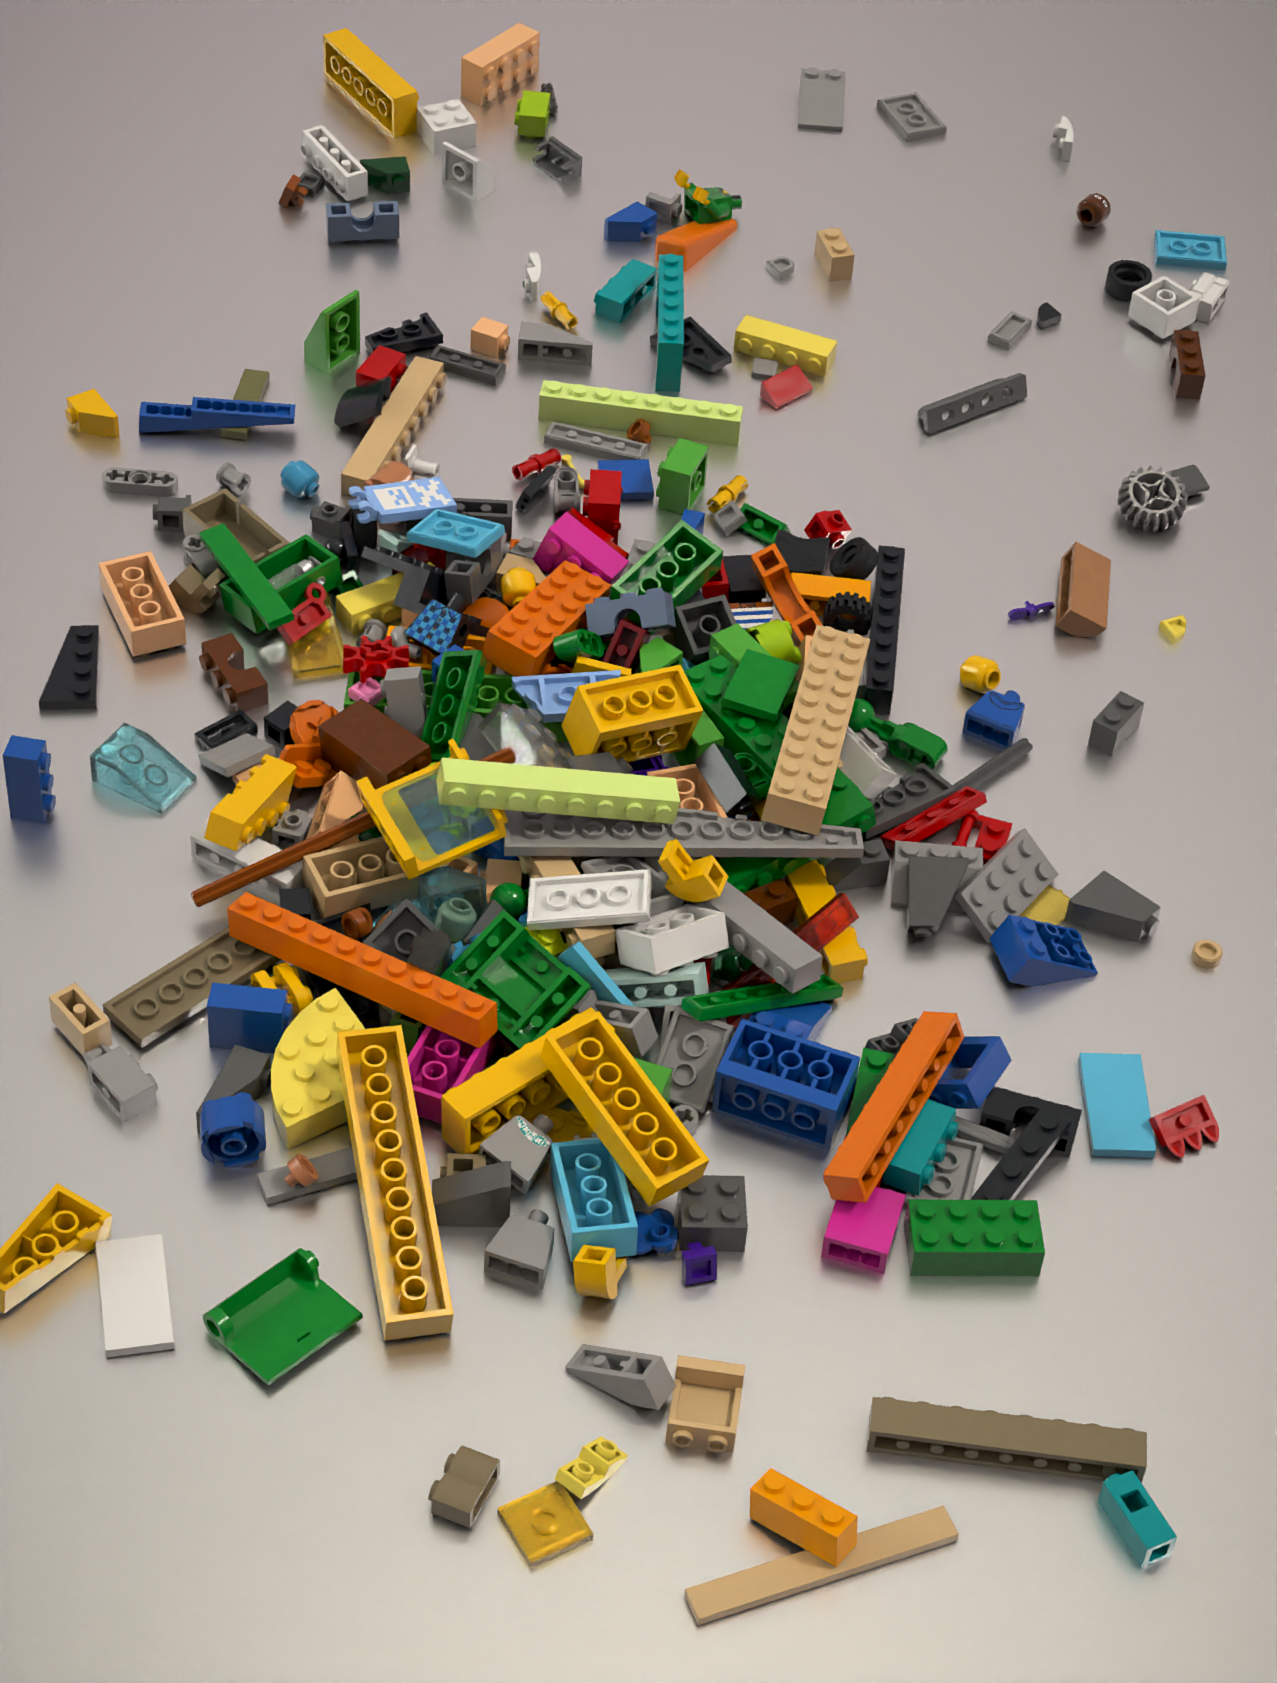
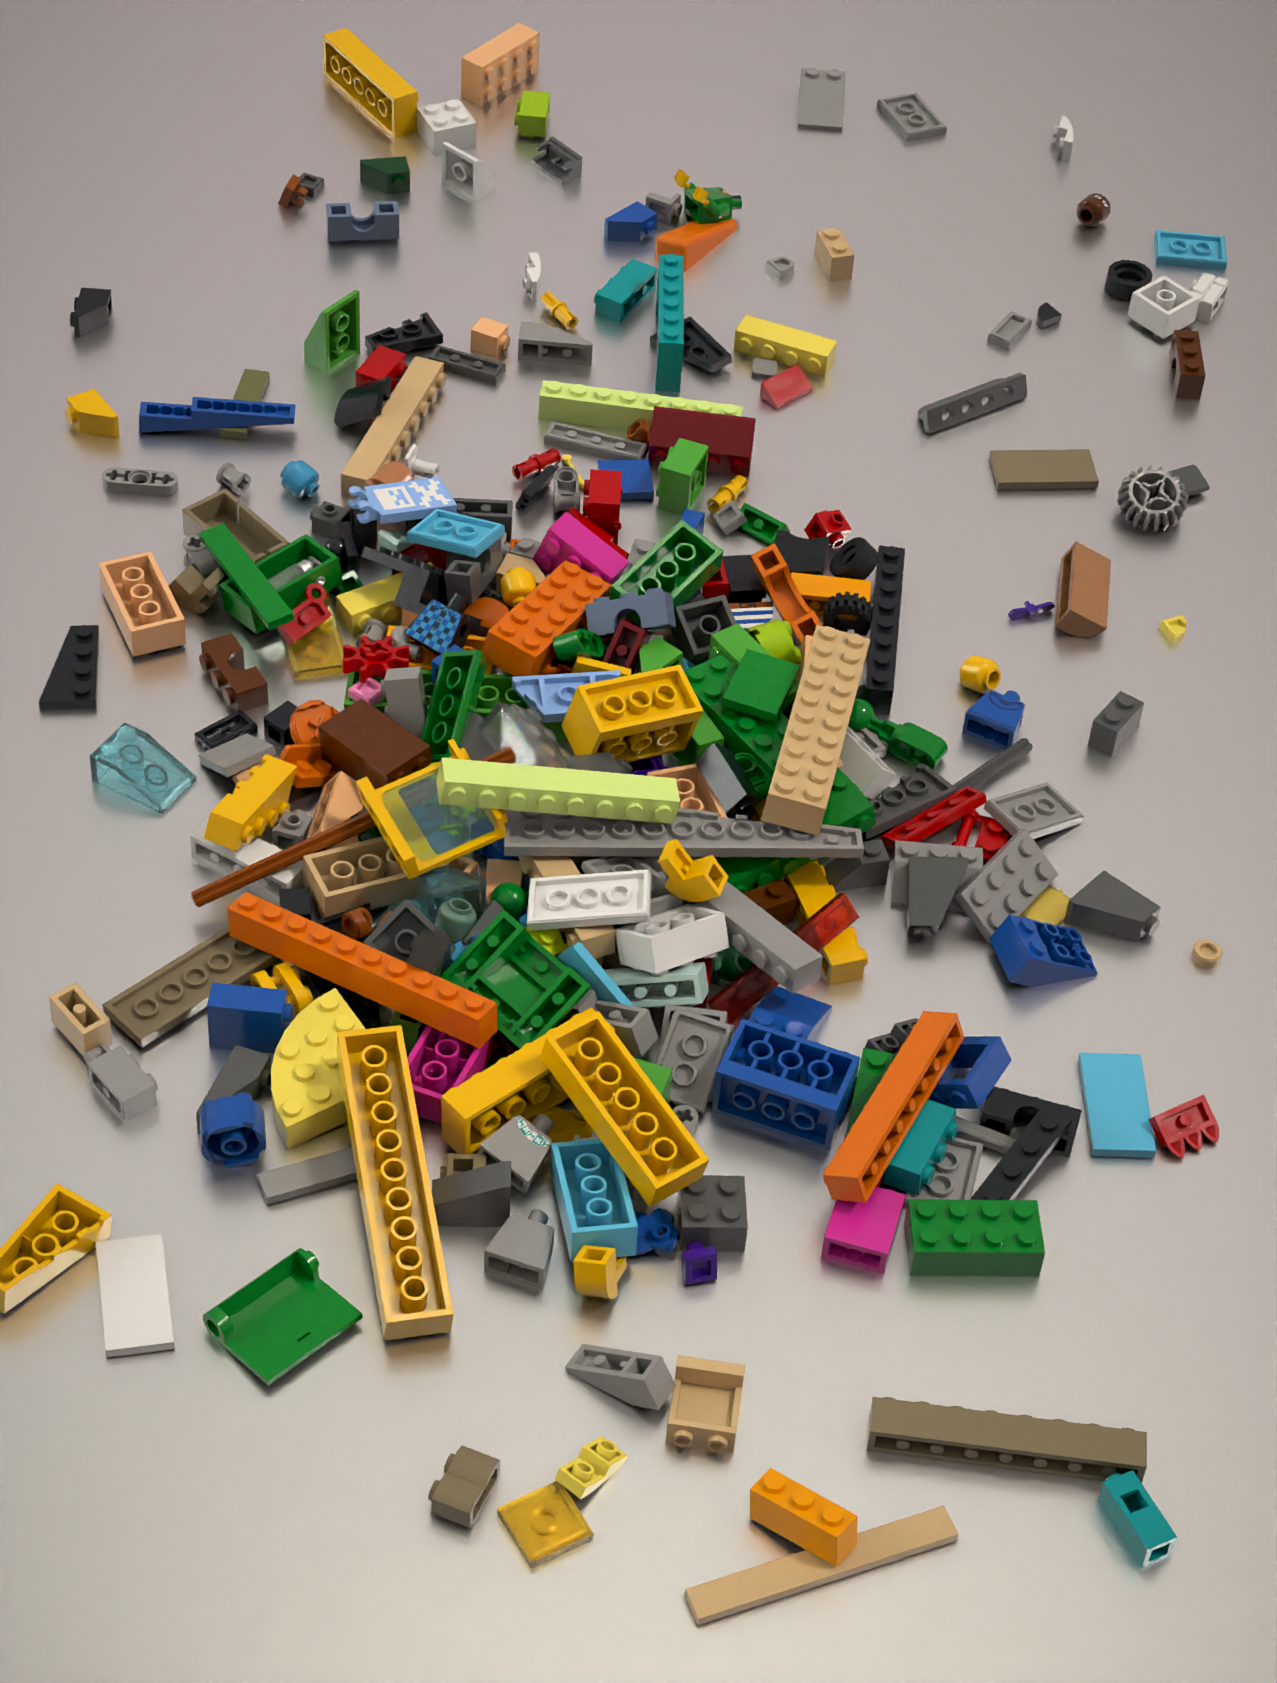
blue brick [2,735,56,823] -> none
dark grey brick [153,495,192,532] -> none
nougat tile [284,1153,319,1188] -> none
white brick [301,125,368,201] -> none
dark grey axle [541,83,558,115] -> none
green tile [681,974,844,1021] -> none
none -> black slope [70,288,113,337]
none -> dark red slope [648,406,756,478]
none -> light grey tile [984,782,1084,839]
none -> dark tan tile [989,449,1099,490]

